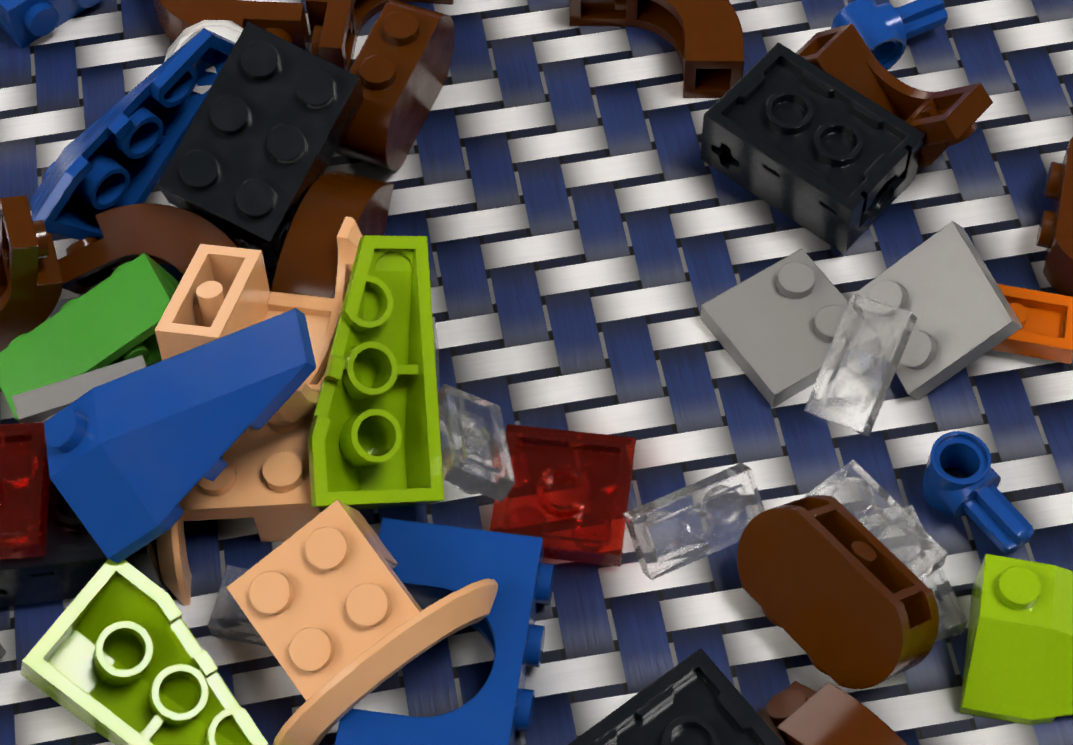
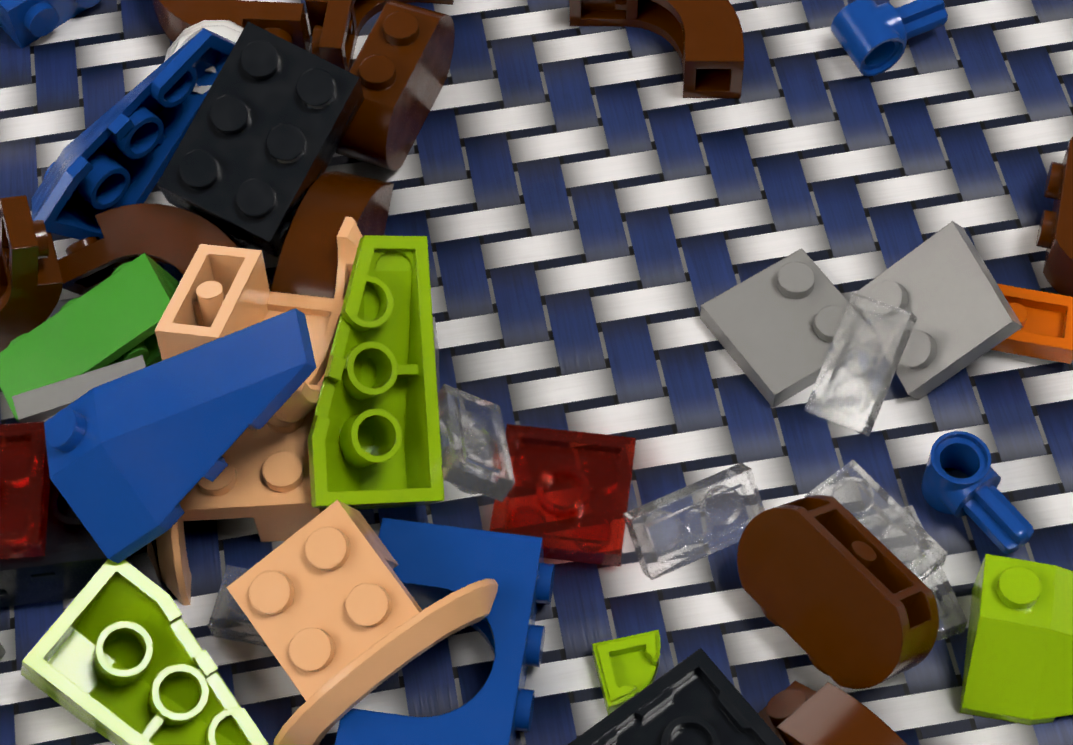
black piece [700,42,925,254] -> none
reddish brown arch [796,23,993,167] -> none
none -> lime tile [592,630,661,715]

